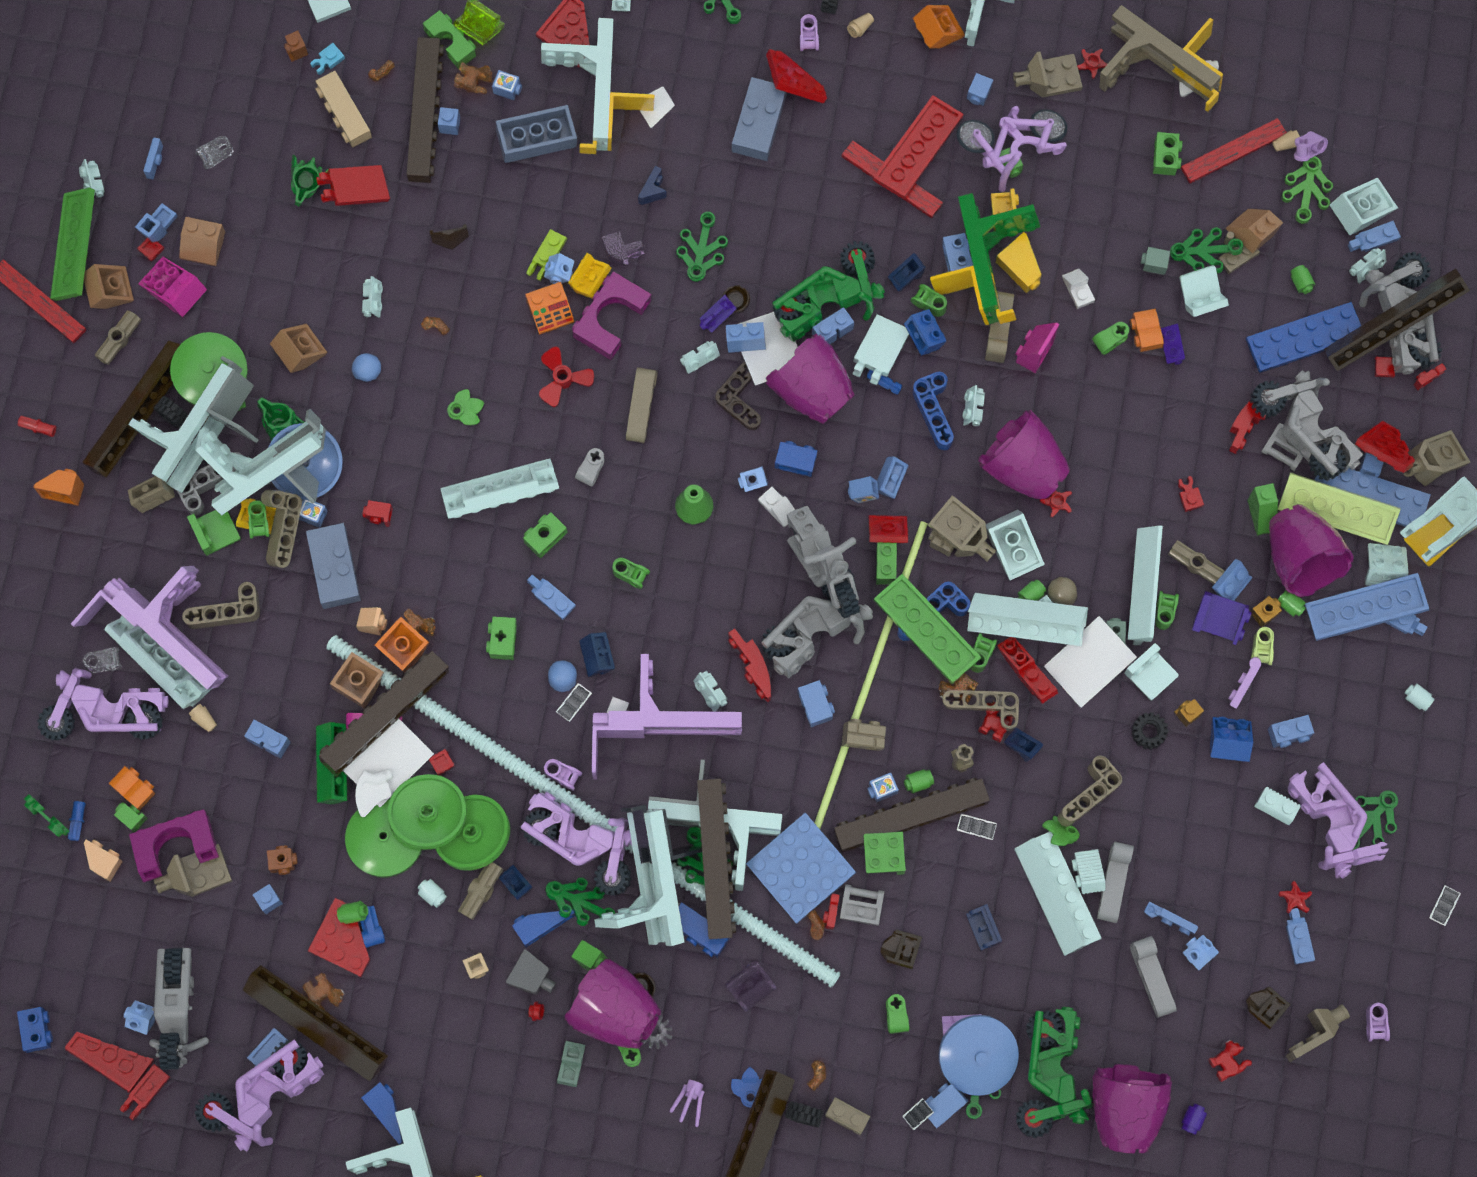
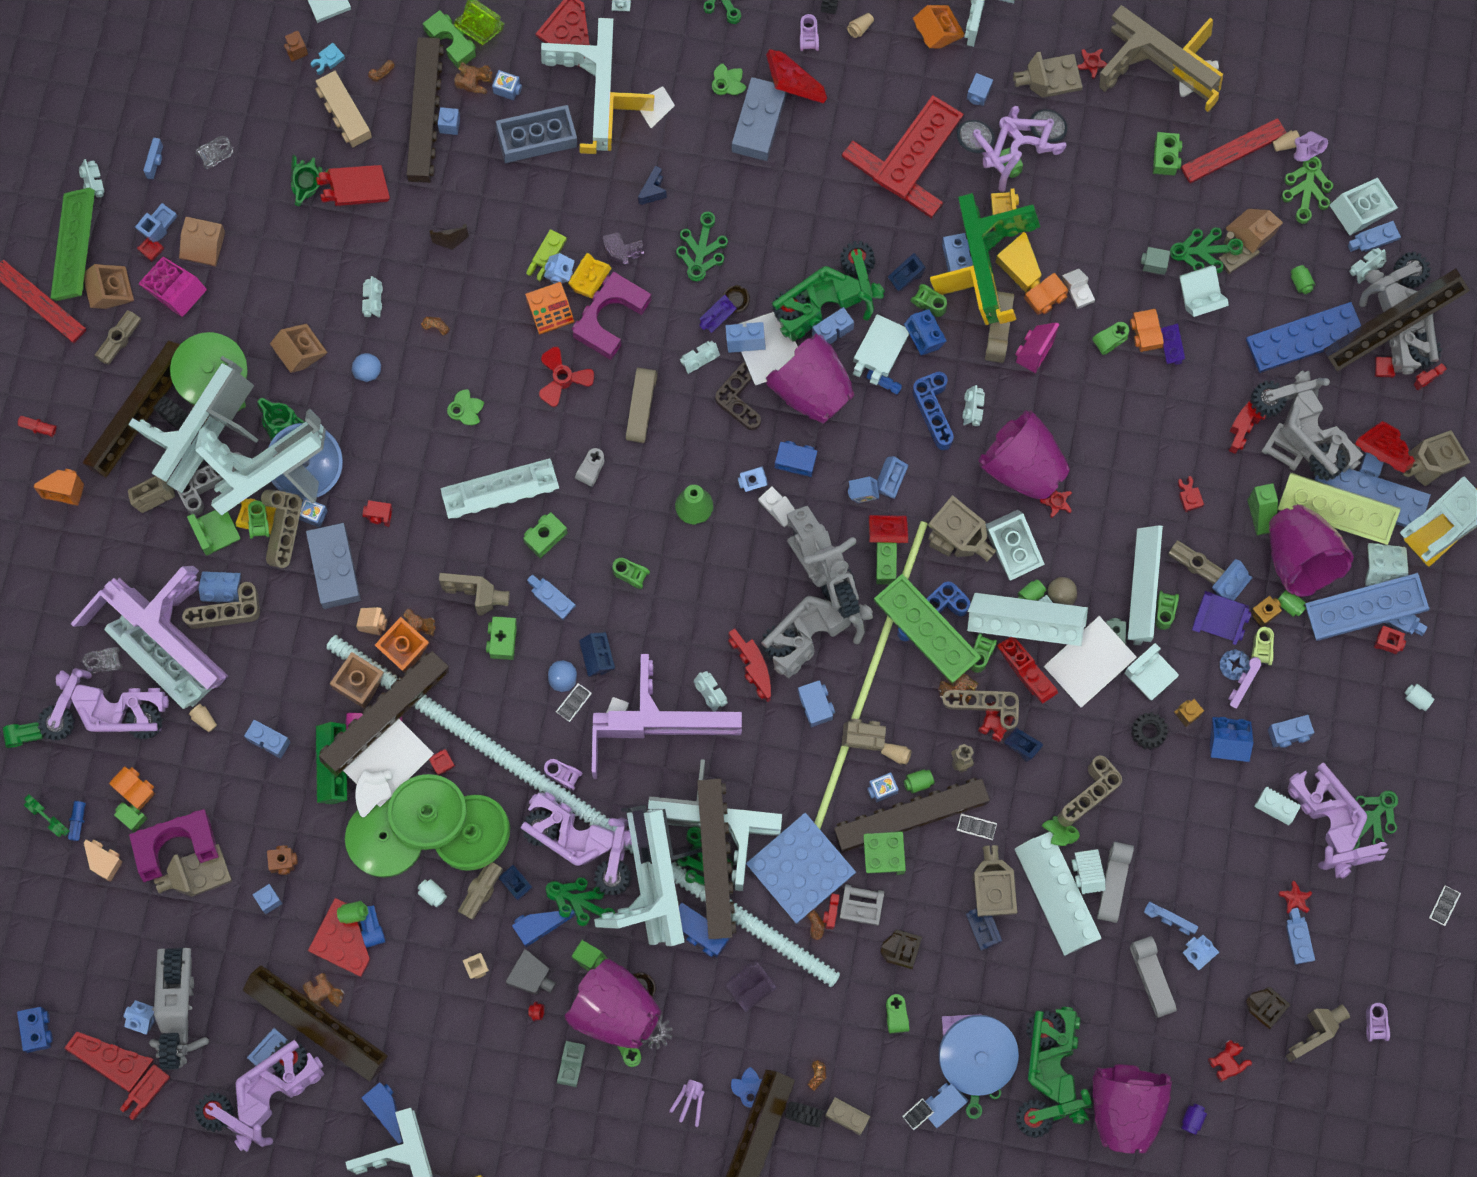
none -> green piece [2,722,44,748]
none -> medium blue bracket [199,572,241,603]
none -> dark tan plate [439,573,510,616]
none -> bright green plate [712,64,746,95]
none -> tan cone [881,743,912,765]
none -> dark tan plate [972,845,1017,917]
none -> orange brick [1024,273,1068,315]
none -> medium blue gear [1220,649,1250,680]
none -> red brick [1374,626,1406,654]

